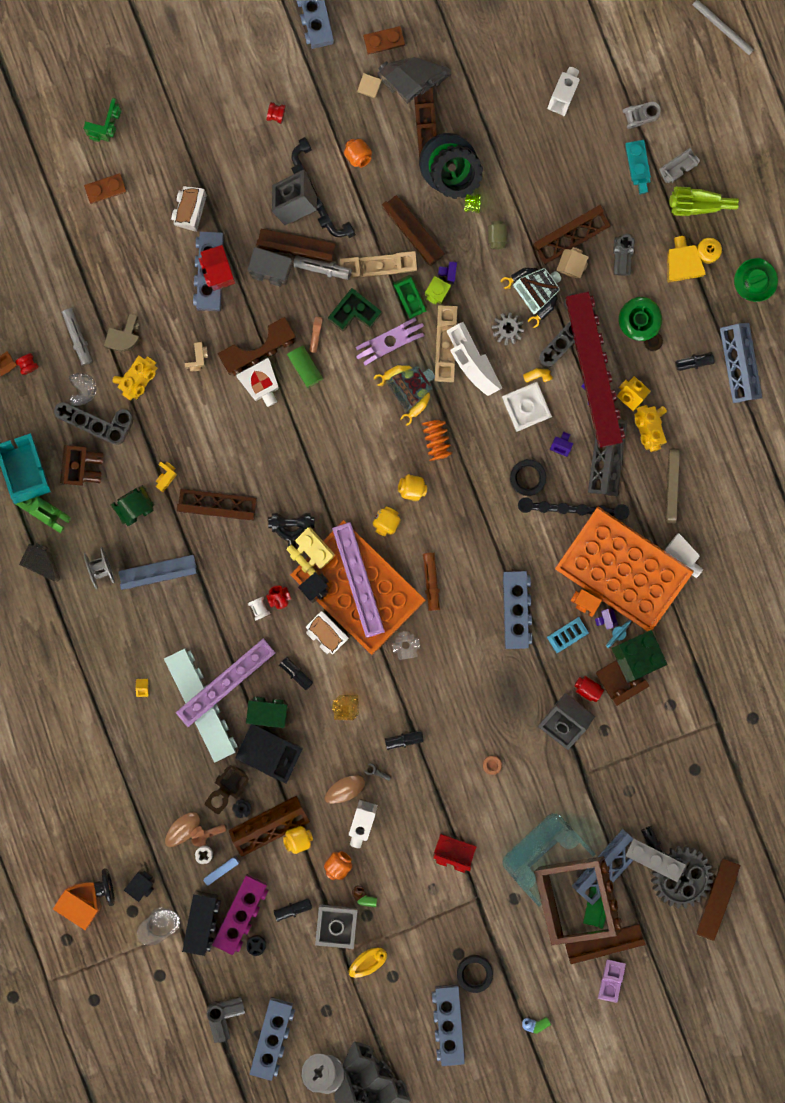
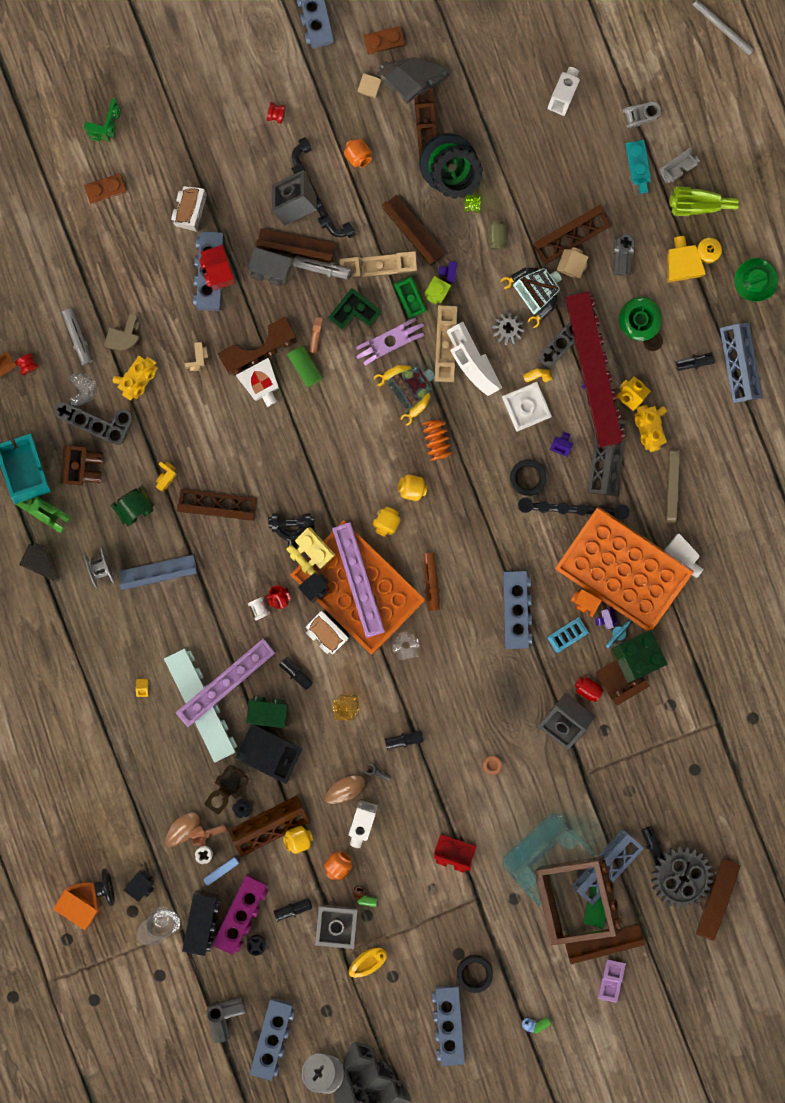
light grey plate [625,839,686,882] -> none

